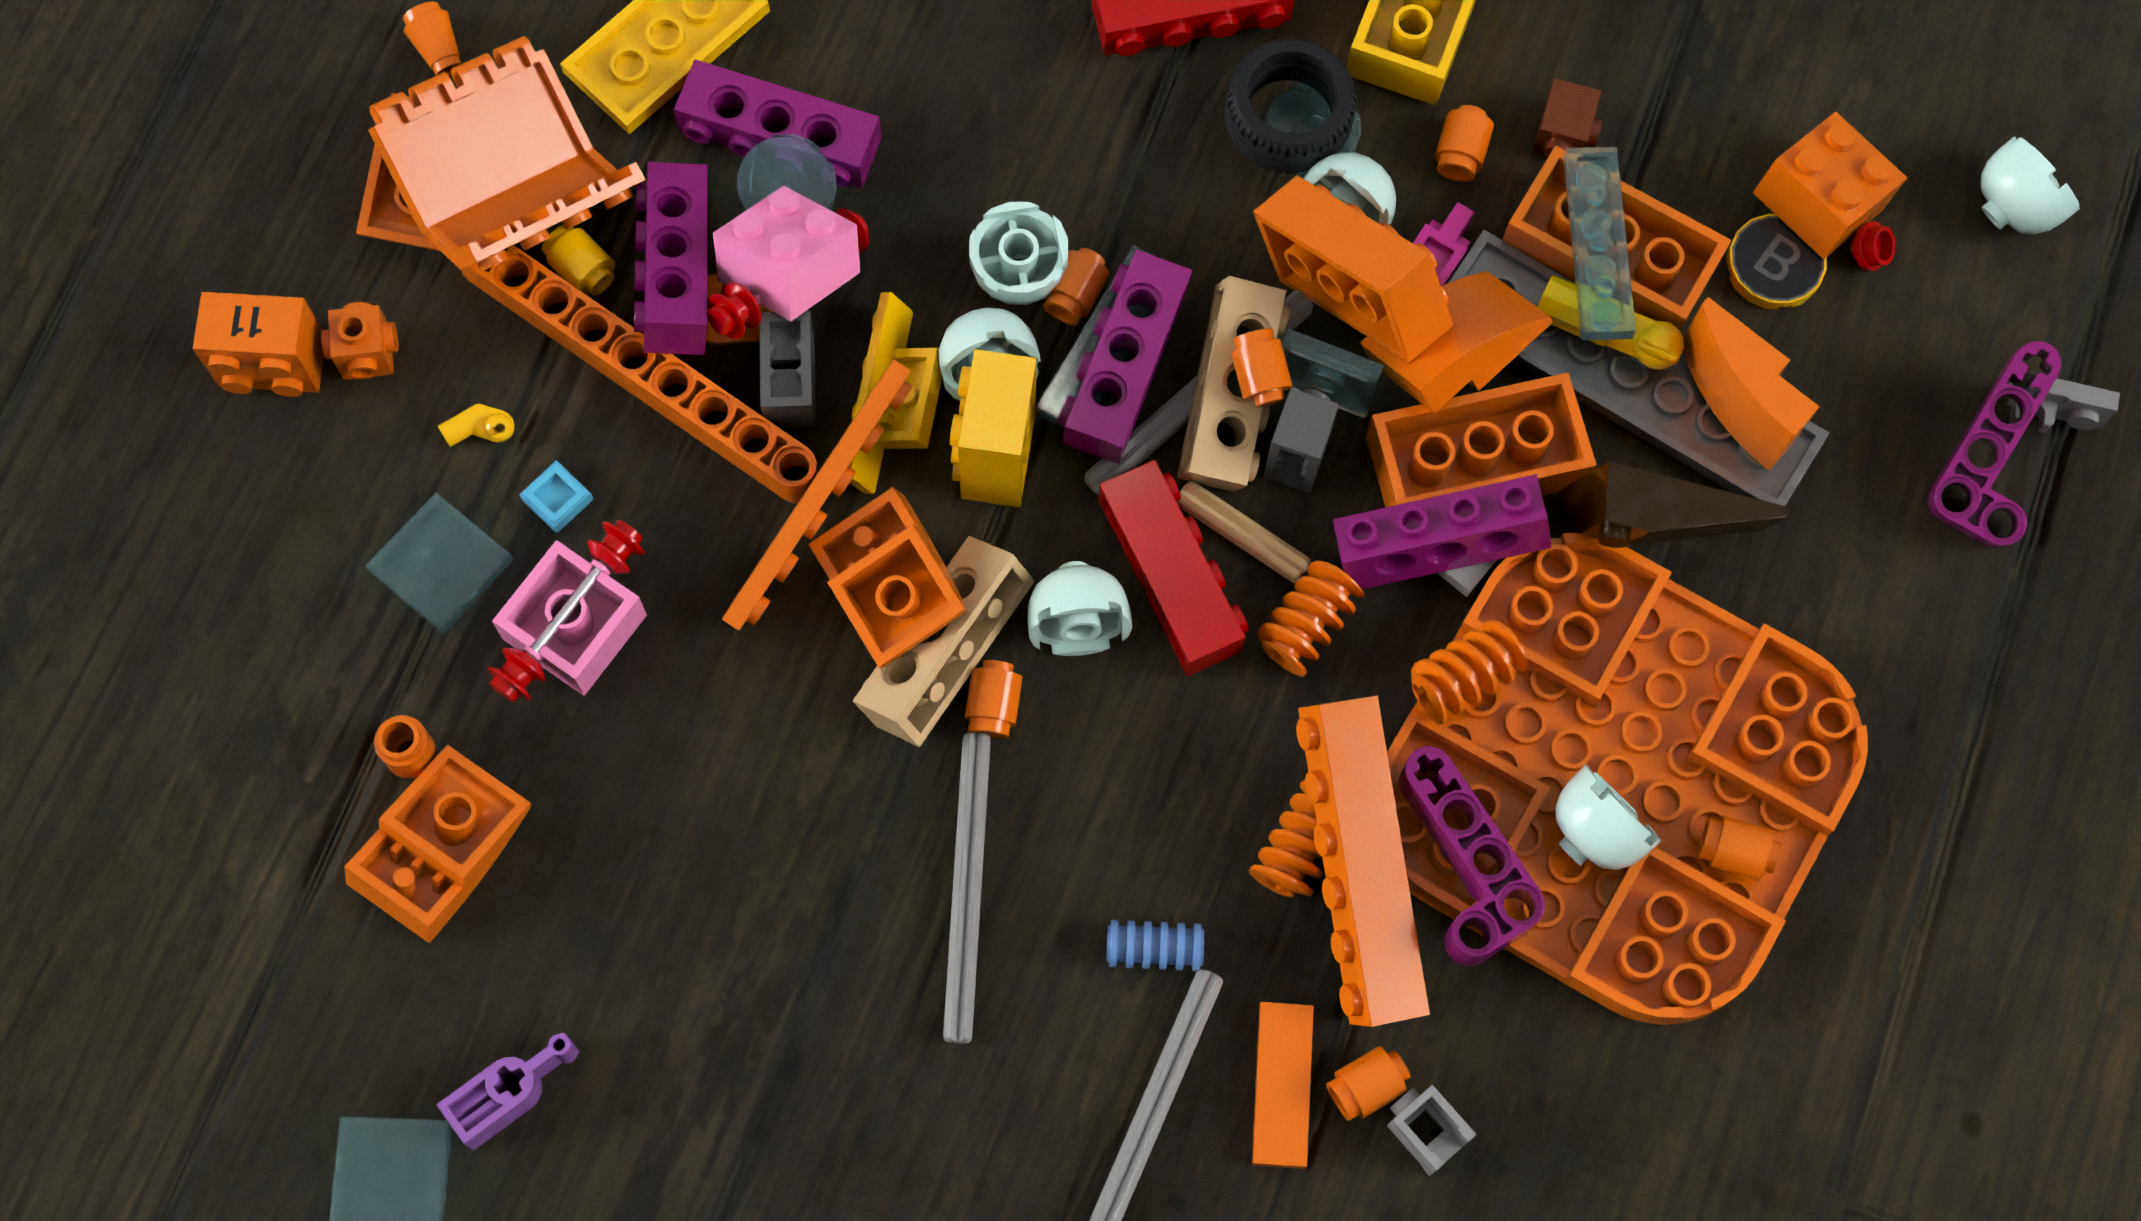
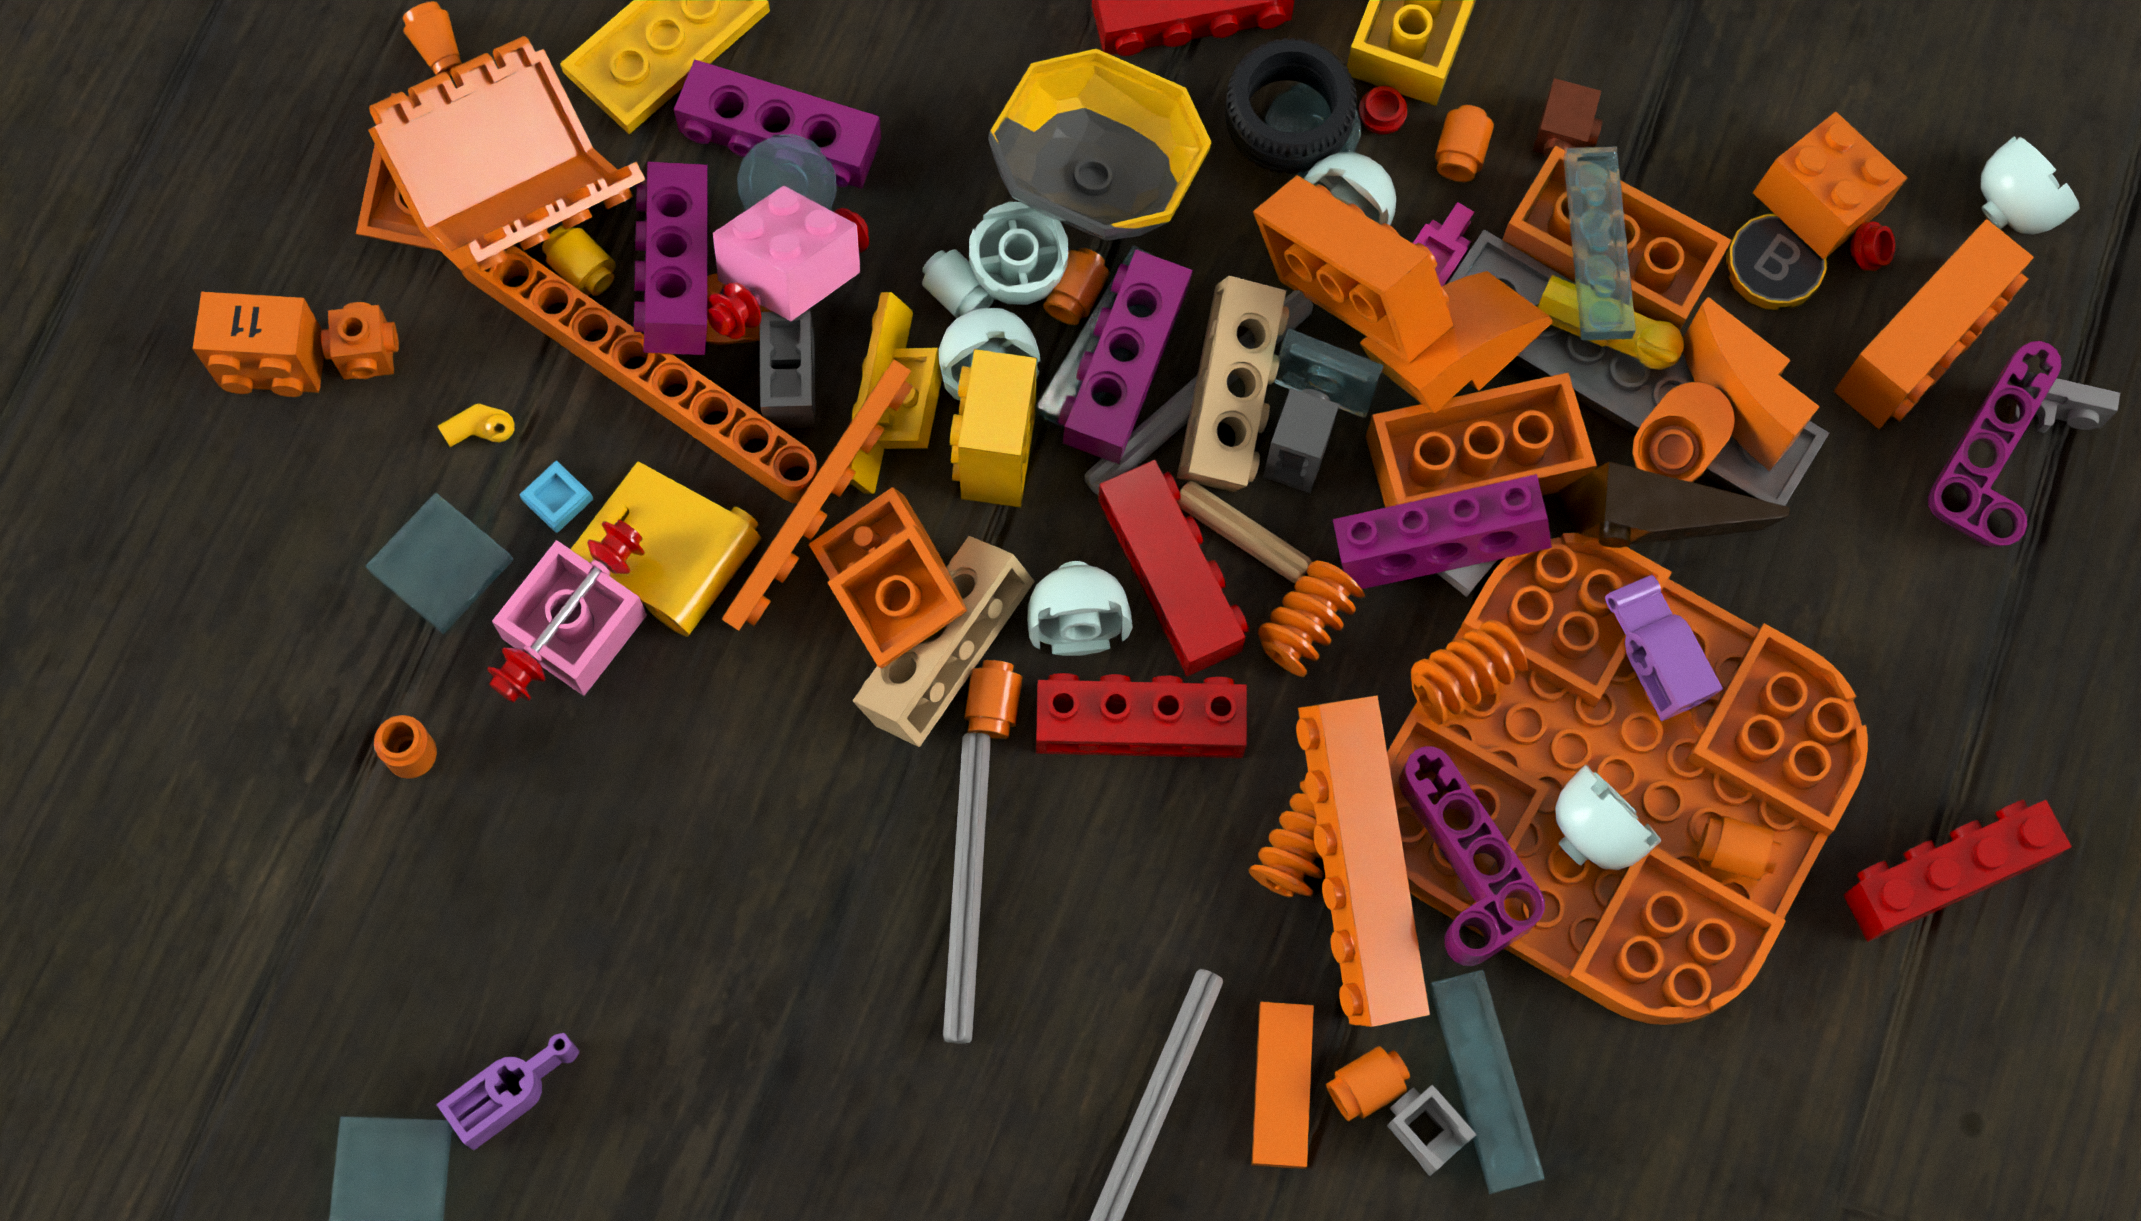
orange slope [344,744,531,944] -> none
medium blue piece [1106,920,1204,971] -> none
orange brick [1231,328,1293,408] -> none
none -> yellow door [570,461,761,637]
none -> light aqua brick [922,249,994,318]
none -> rock [988,49,1211,241]
none -> red brick [1036,673,1247,758]
none -> red plate [1358,86,1407,134]
none -> clear light blue plate [1429,970,1545,1194]
none -> medium lavender piece [1605,575,1723,721]
none -> orange cap [1632,382,1735,483]
none -> orange brick [1833,219,2034,430]
none -> red brick [1843,799,2072,942]

